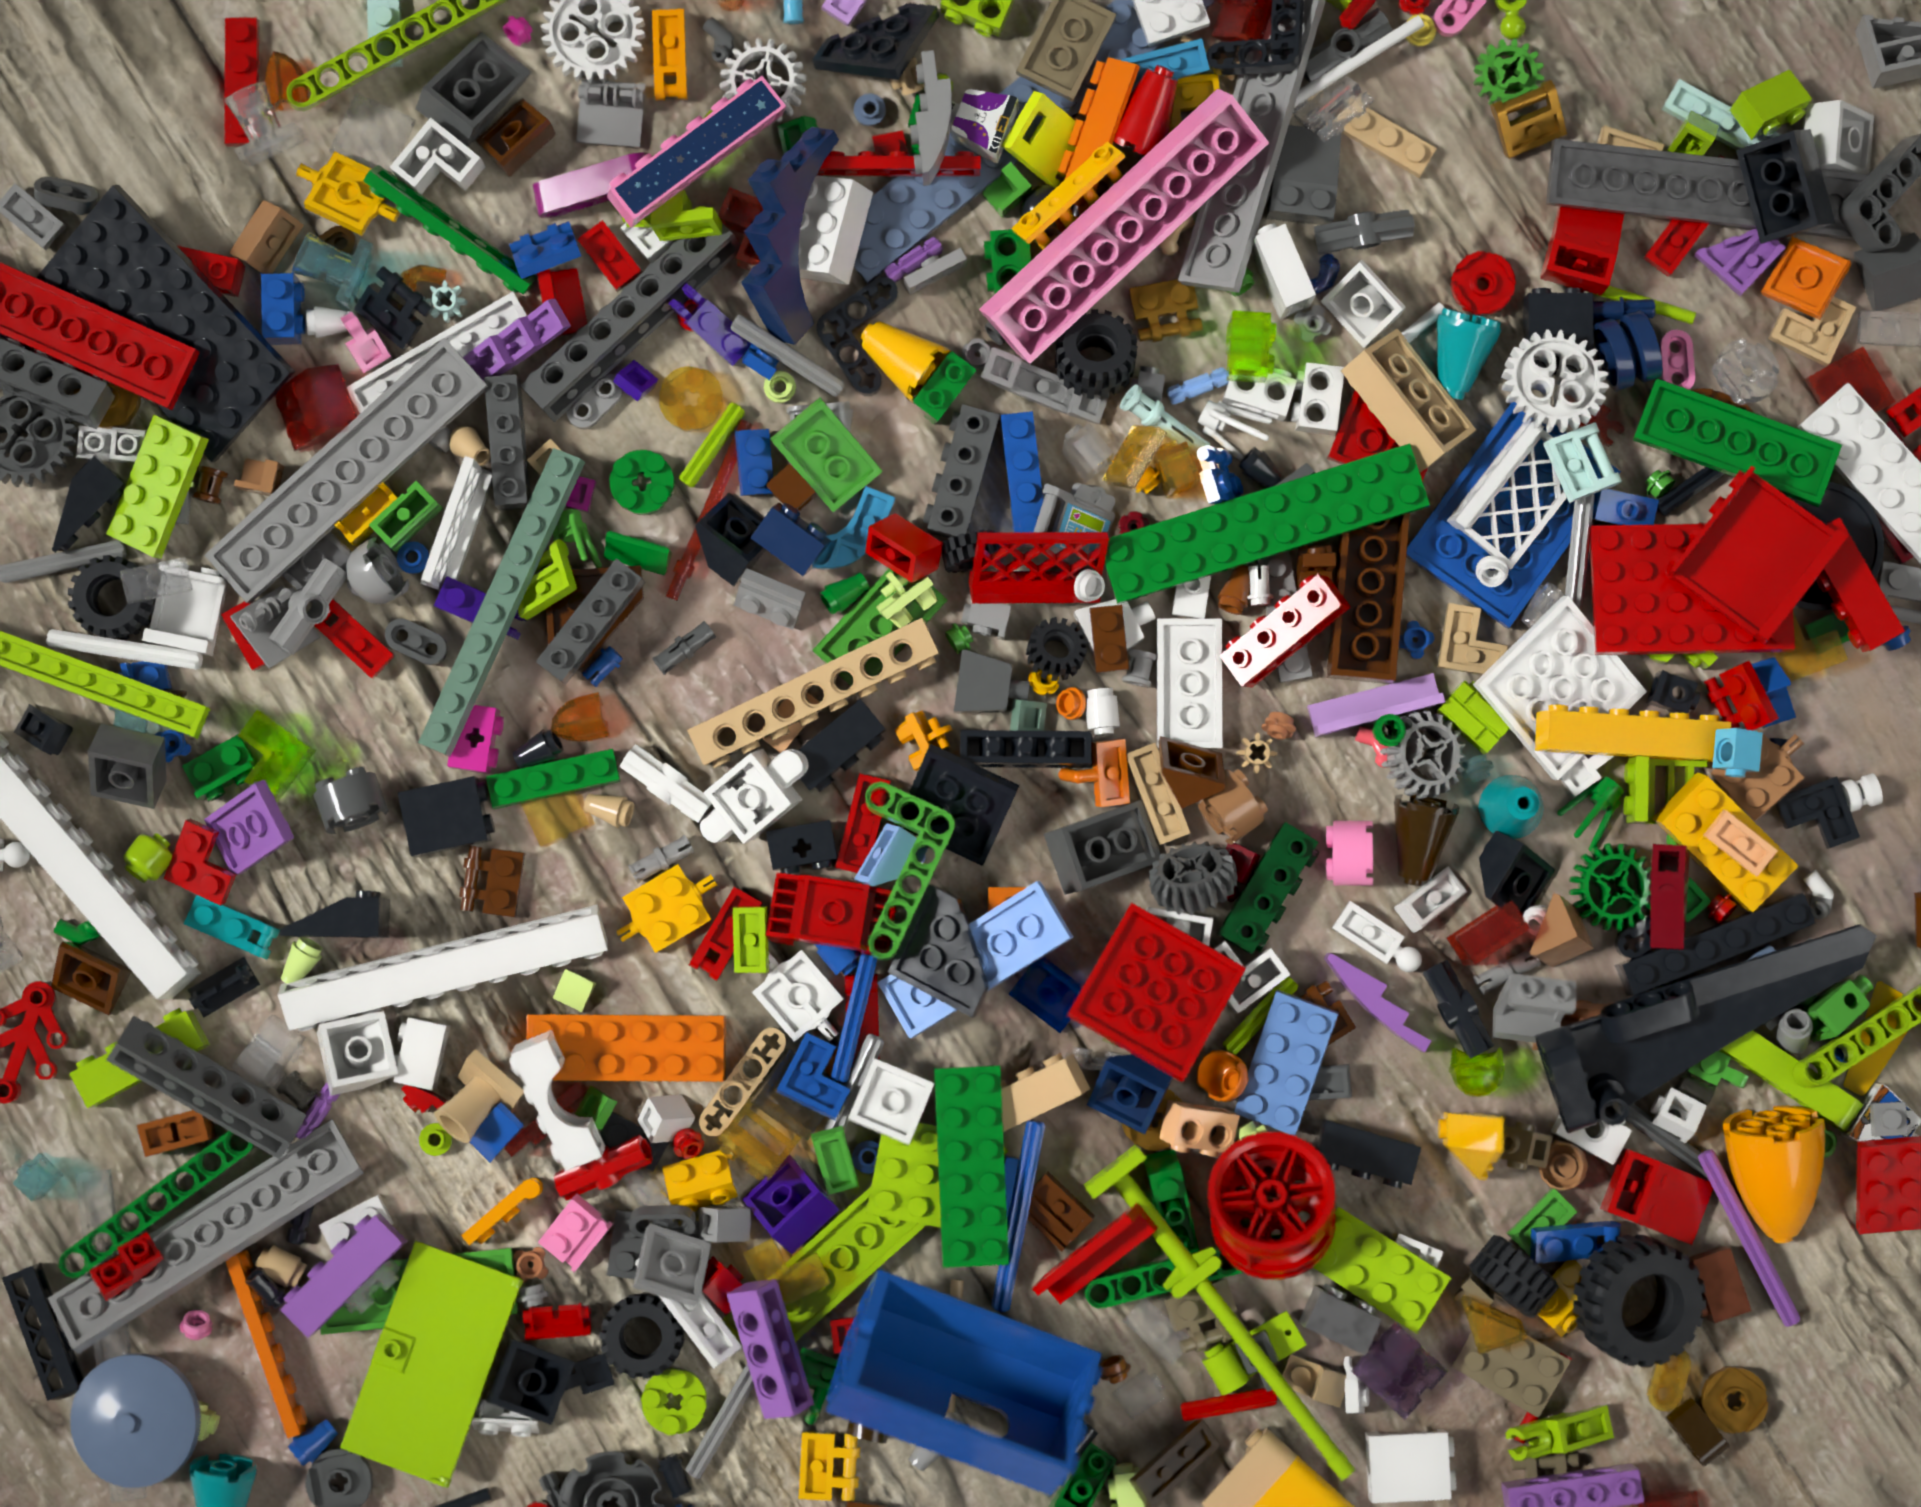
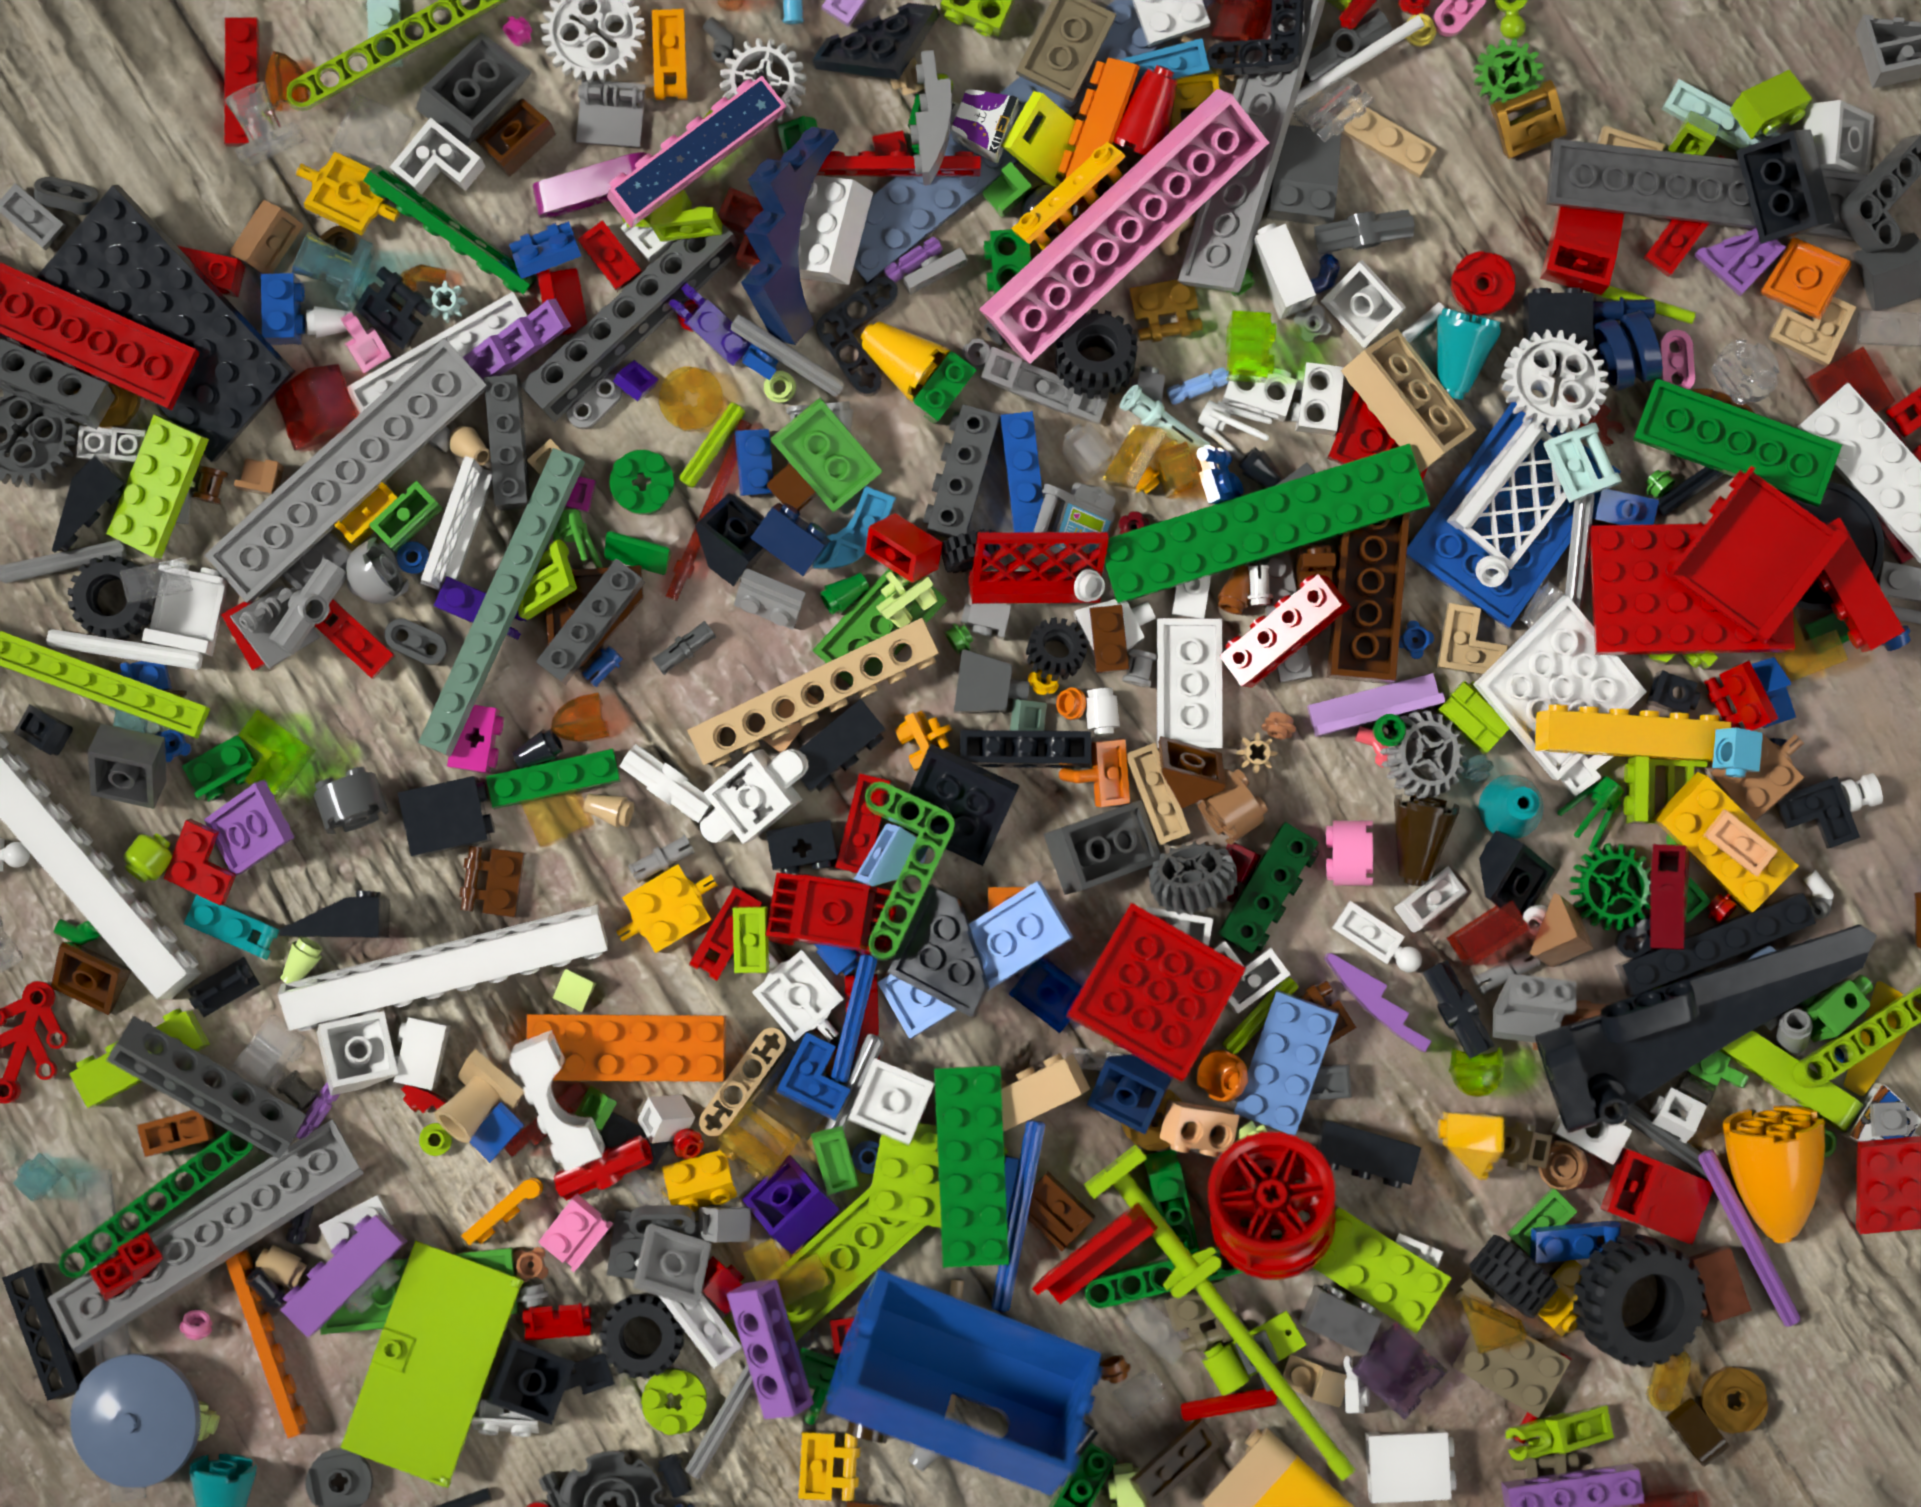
blue cone [288,1419,338,1466] -> none
sand blue plate [854,94,886,126] -> none

